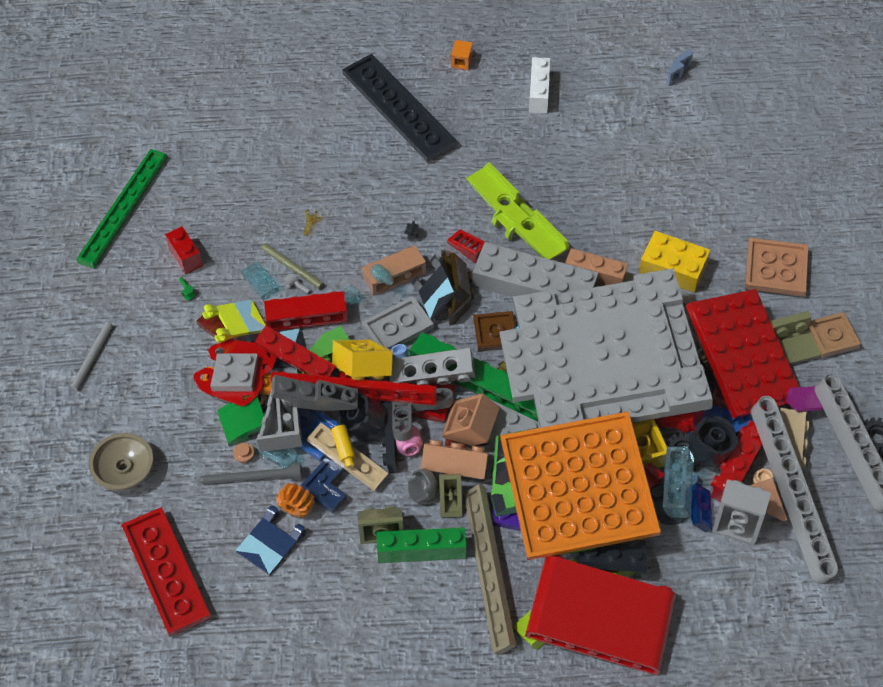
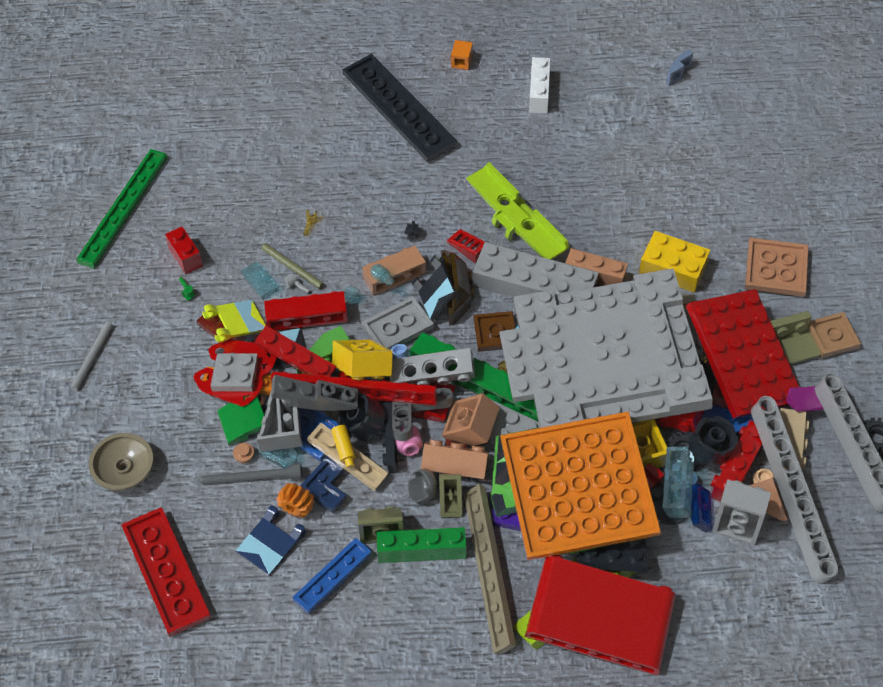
none -> blue plate [292,538,372,615]

